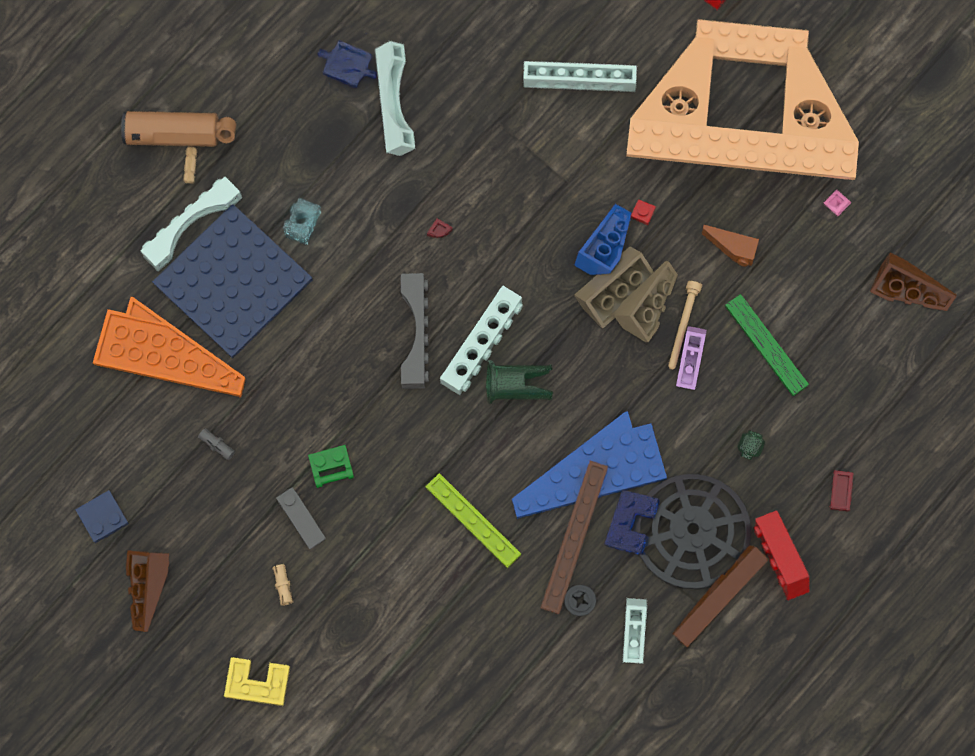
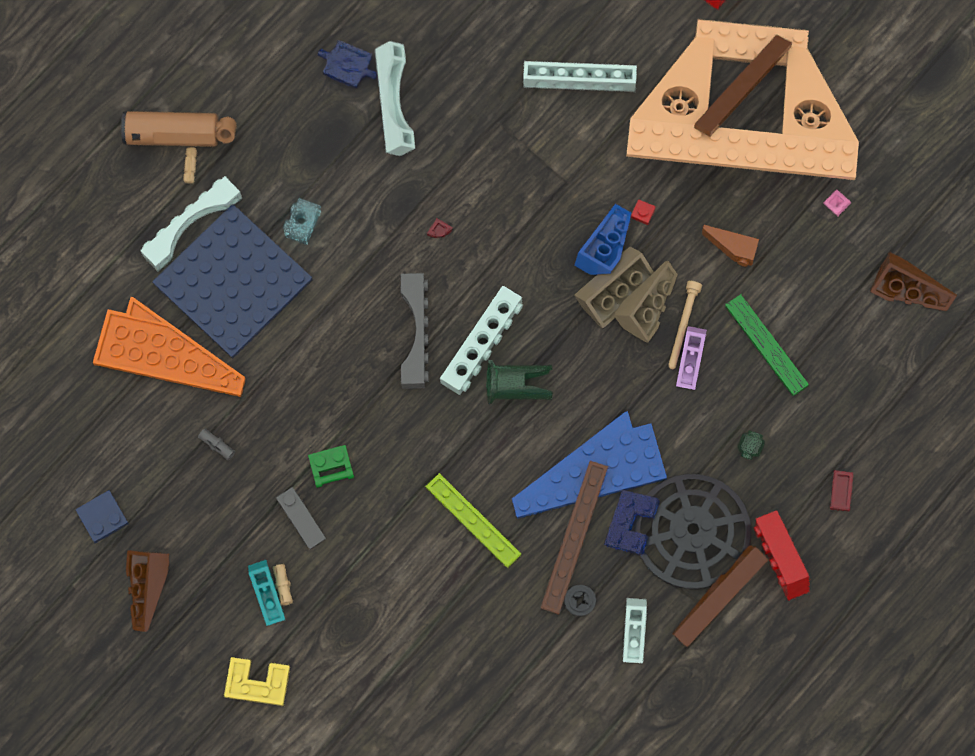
none -> teal slope [248,560,285,626]
none -> reddish brown tile [694,34,792,136]

